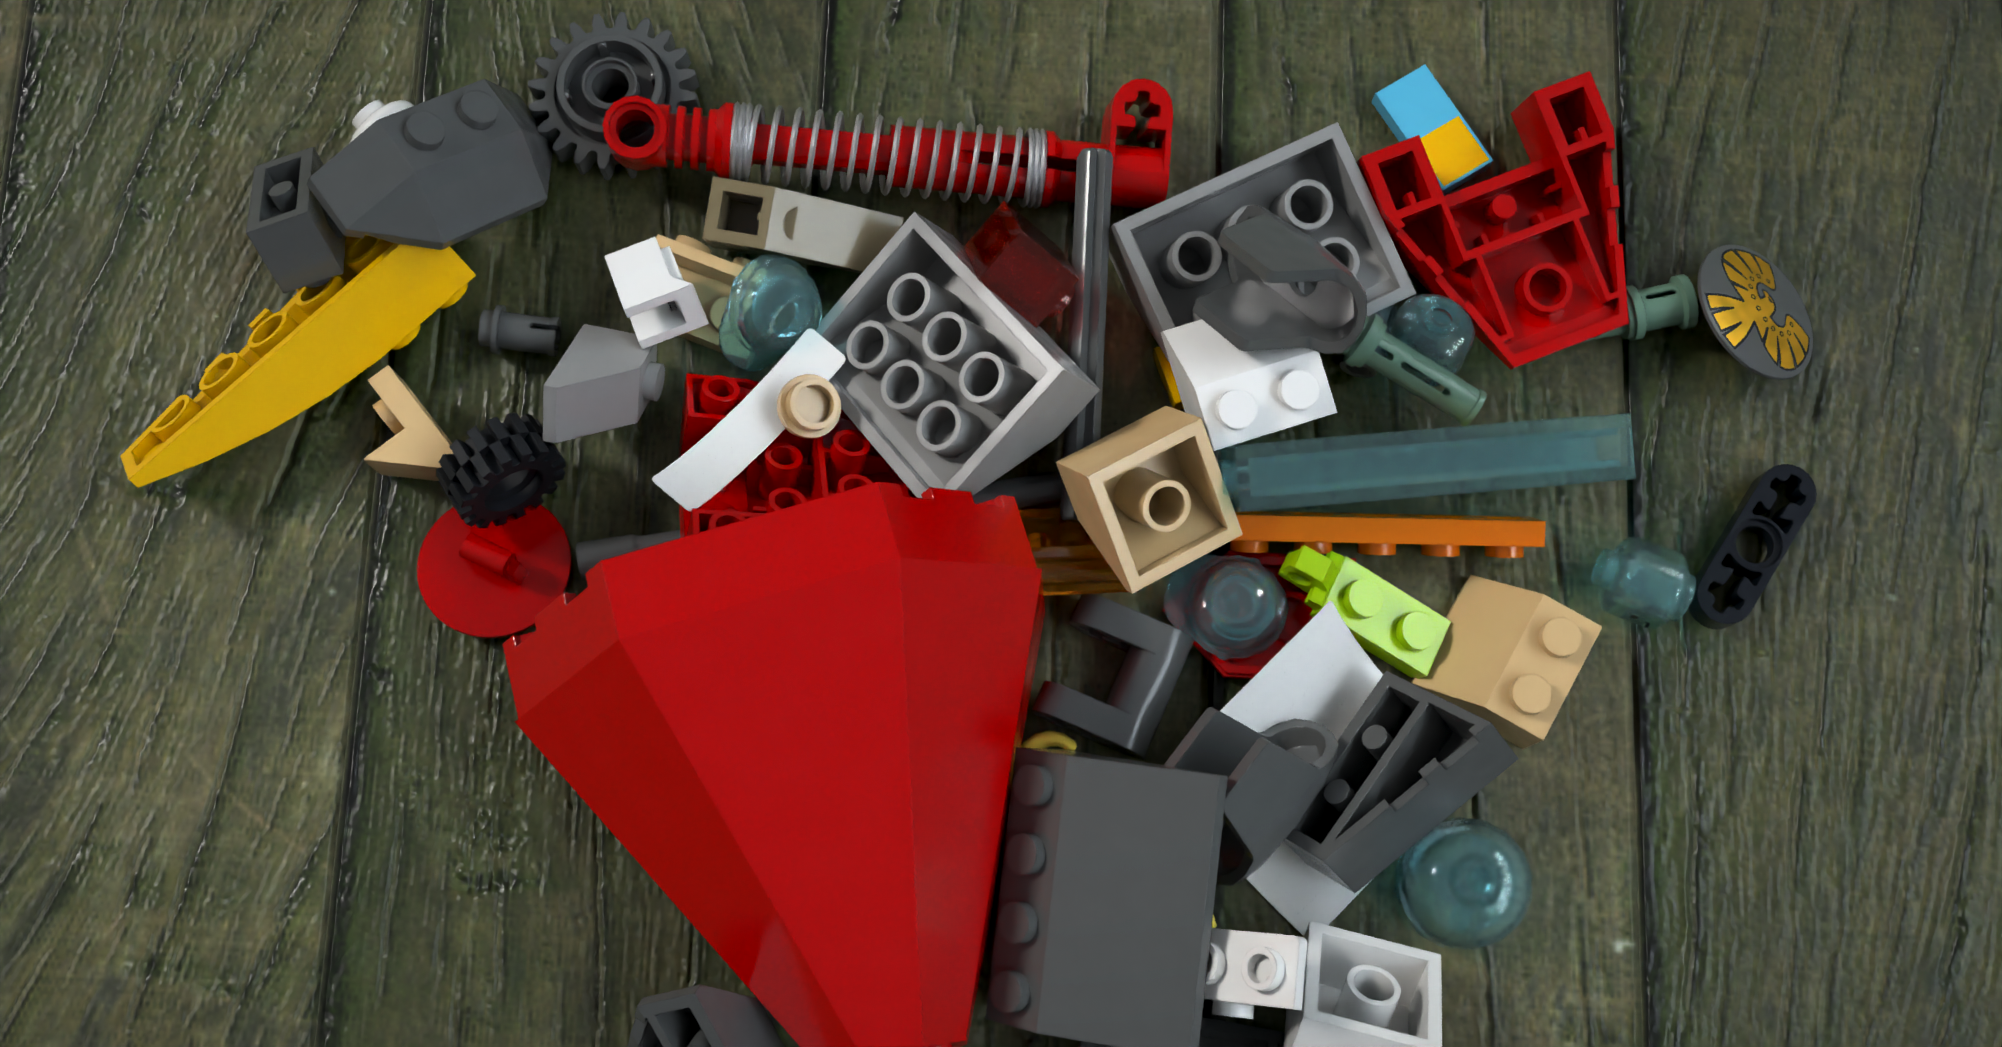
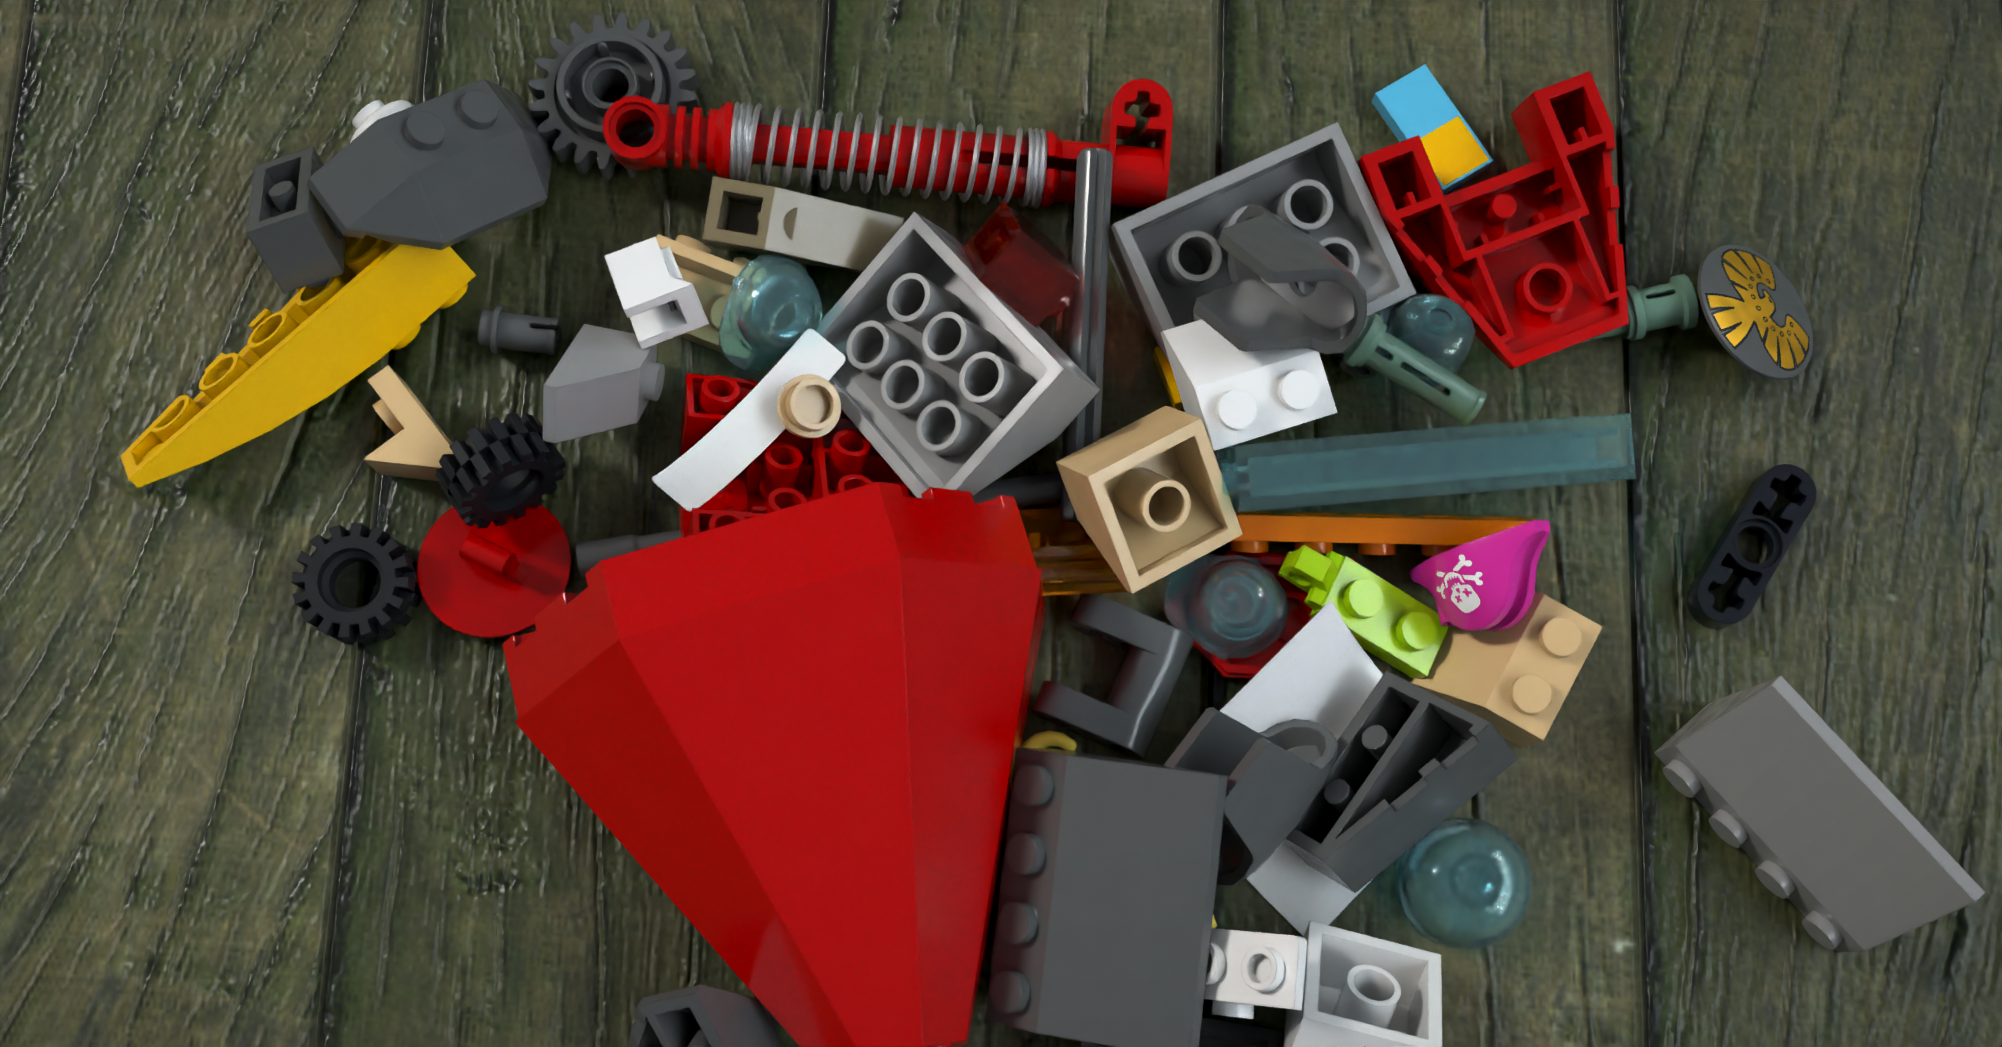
clear light blue head [1591,537,1696,629] -> none
none -> black tyre [291,523,421,646]
none -> dark pink hat [1409,520,1550,632]
none -> light grey slope [1654,676,1985,952]

